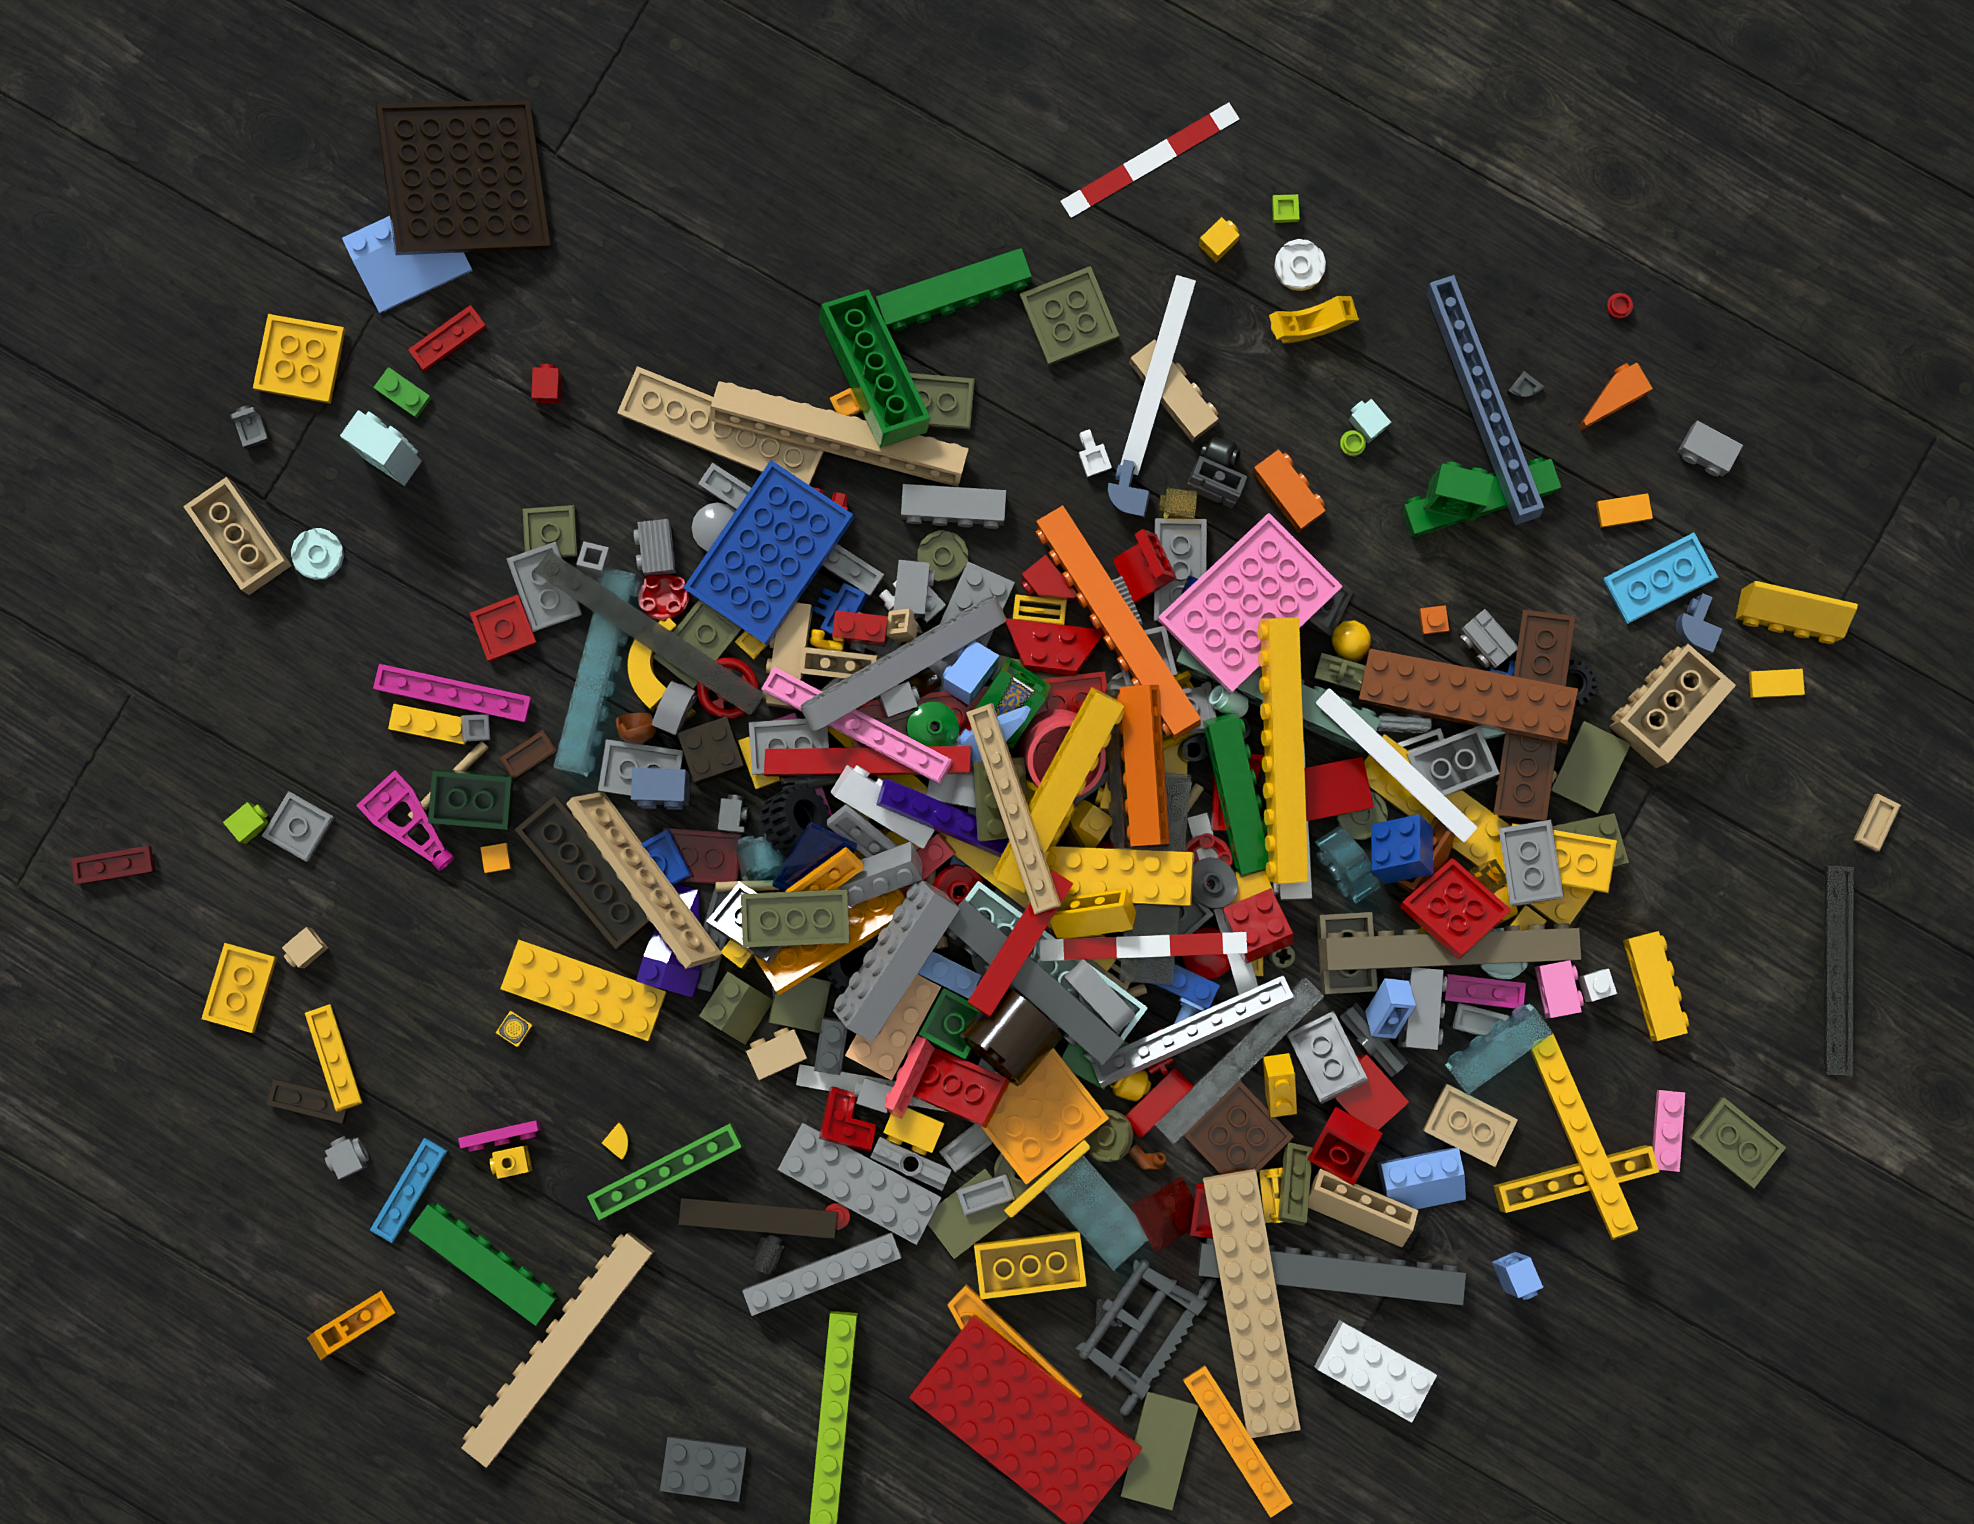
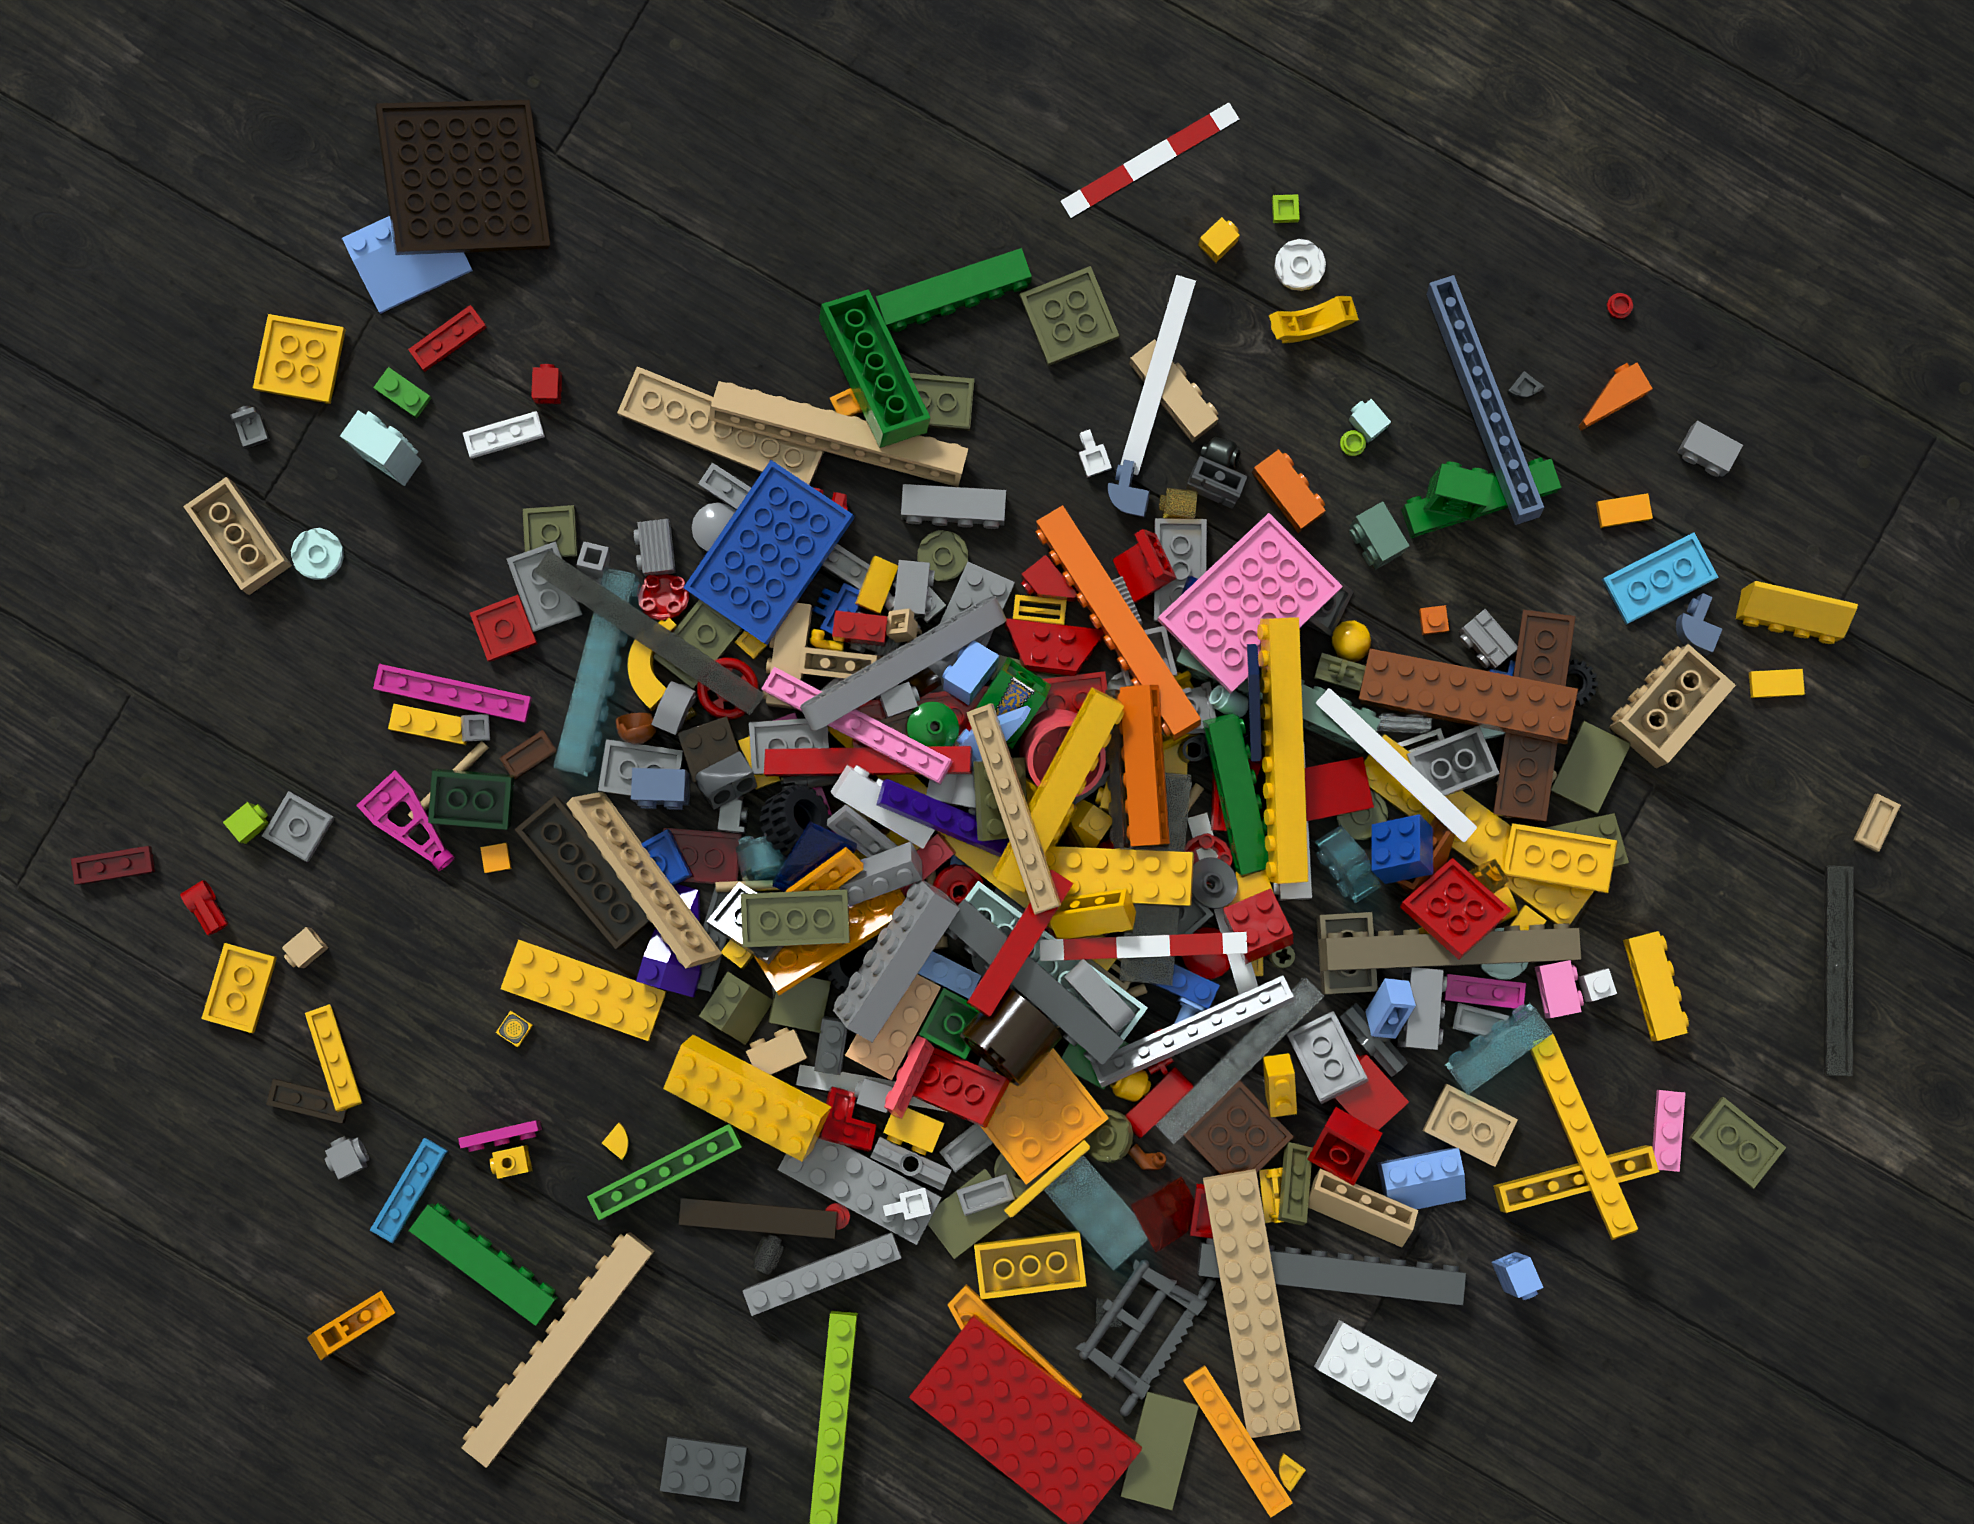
light grey tile [1498,820,1564,907] -> none
none -> red piece [180,880,228,936]
none -> white tile [463,411,545,459]
none -> yellow brick [663,1035,831,1162]
none -> dark grey piece [695,751,758,809]
none -> yellow tile [855,556,898,614]
none -> white plate [883,1188,931,1220]
none -> dark blue tile [1247,644,1262,761]
none -> yellow tile [1279,1453,1306,1492]
none -> sand green brick [1349,501,1409,570]

